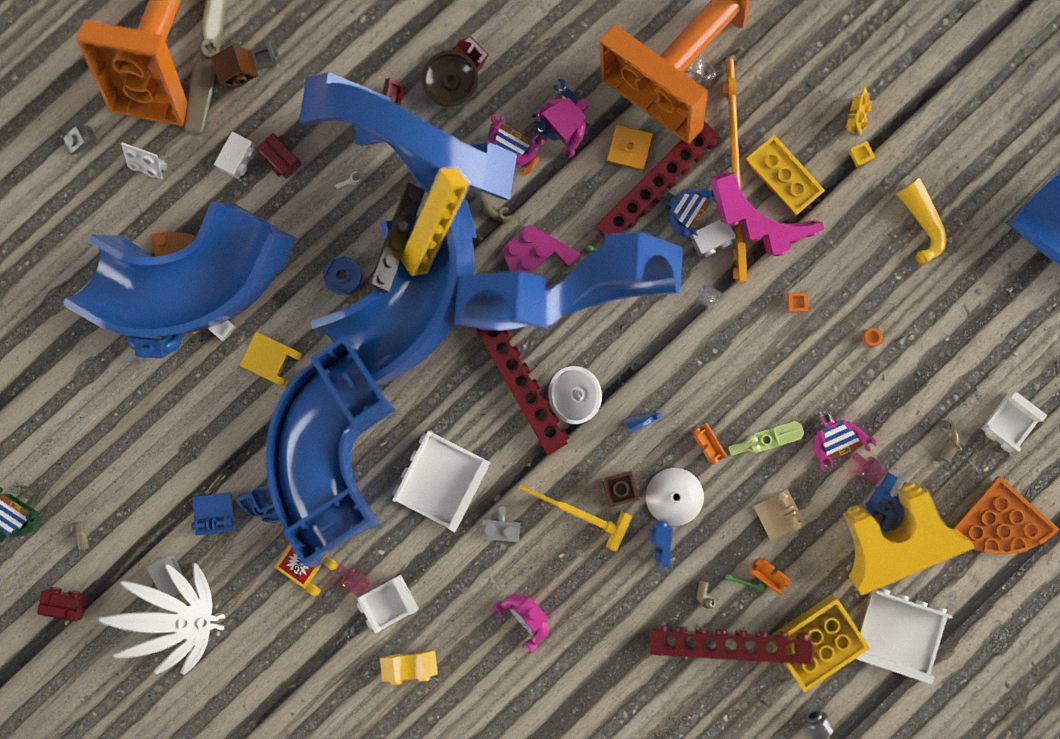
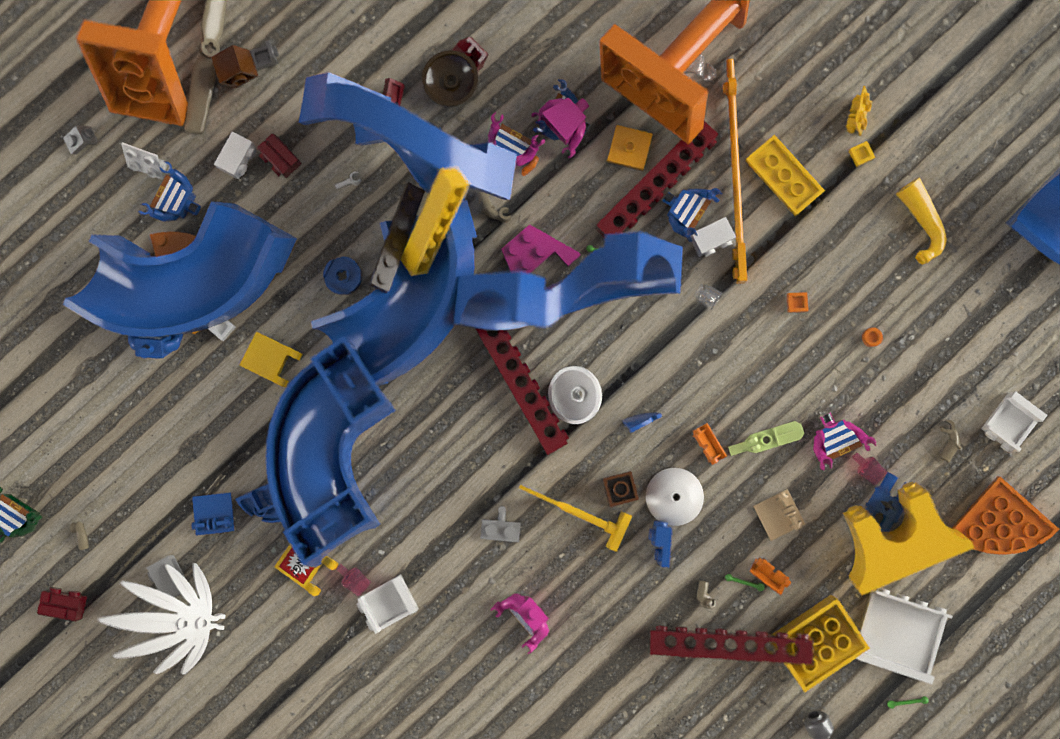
yellow brick [380,651,438,685] -> none
white panel [392,431,491,532] -> none
dark pink arch [710,171,824,256] -> none
none -> torso [138,161,201,222]
none -> bright green hinge [887,696,929,709]

